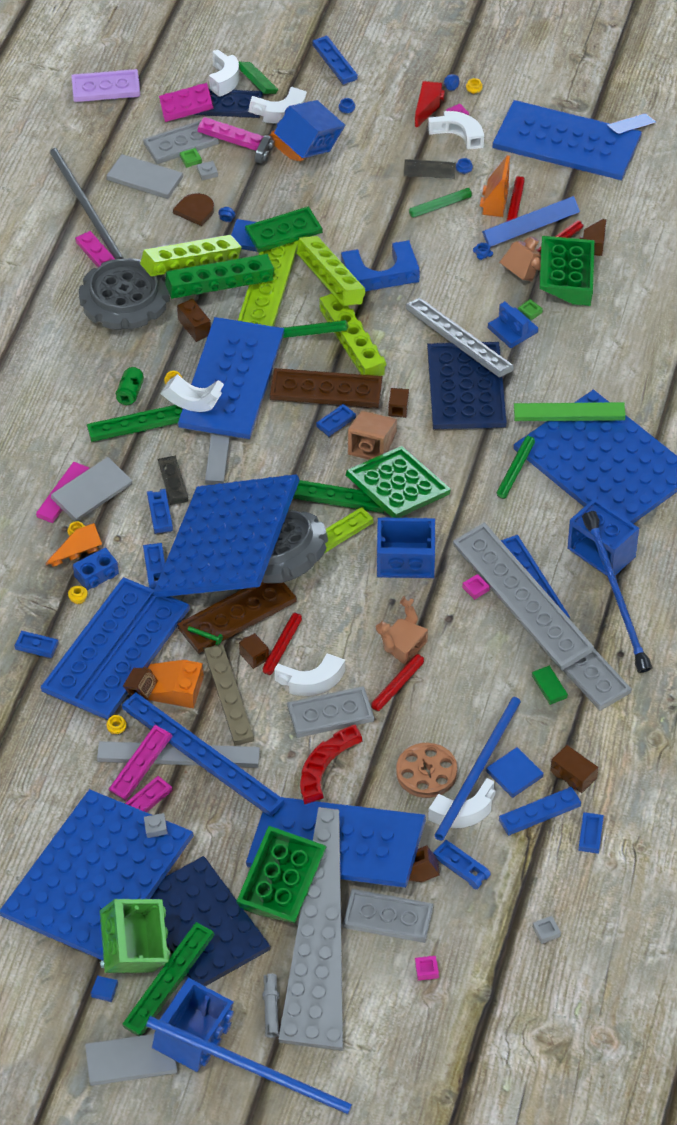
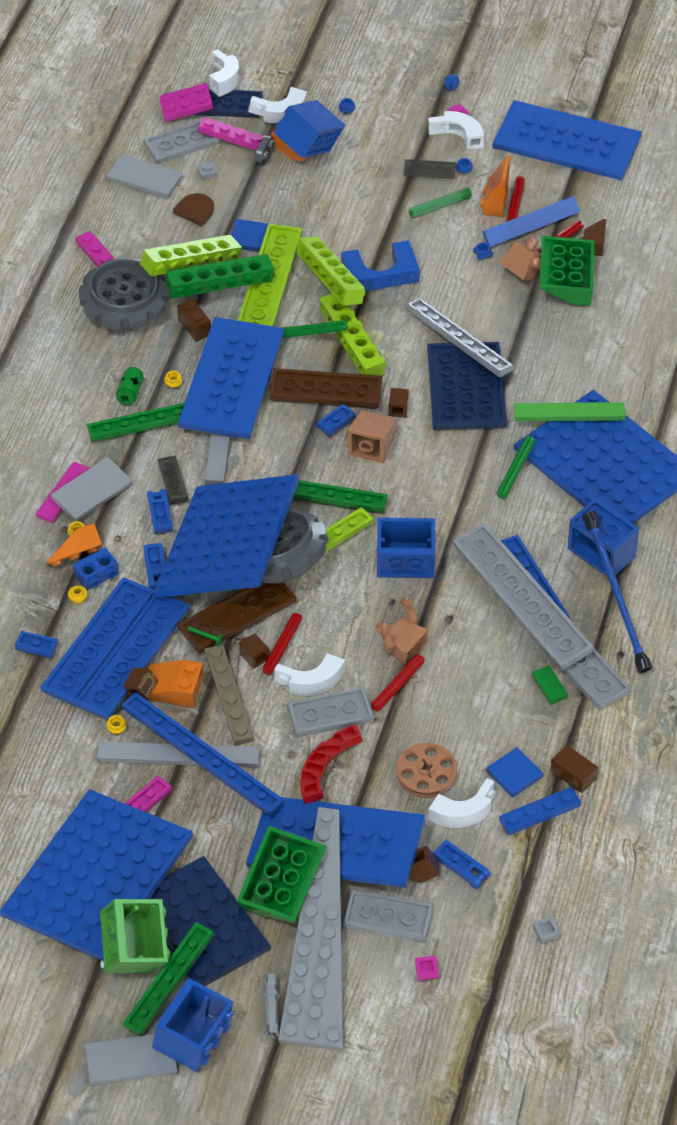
dark grey piece [50,148,124,259] -> none
lavender plate [71,69,140,102] -> none
blue tile [91,976,118,1002] -> none
dark pink tile [108,725,172,801] -> none
light grey plate [144,813,168,838] -> none
blue piece [146,1016,352,1114] -> none
white arch [160,374,224,412] -> none
bright green tile [180,148,202,168] -> none
blue plate [218,207,236,222] -> none
green tile [238,61,279,94] -> none
green tile [245,206,323,253] -> none
blue plate [313,36,358,84] -> none
green plate [345,446,451,518] -> none
red slope [415,81,445,127] -> none
blue piece [434,697,521,841] -> none
dark pink plate [462,574,490,600] -> none
yellow plate [466,78,483,93] -> none
blue bracket [488,301,538,349] -> none
bright green tile [518,299,543,321] -> none
blue tile [578,812,604,854] -> none
sticker [607,113,656,134] -> none

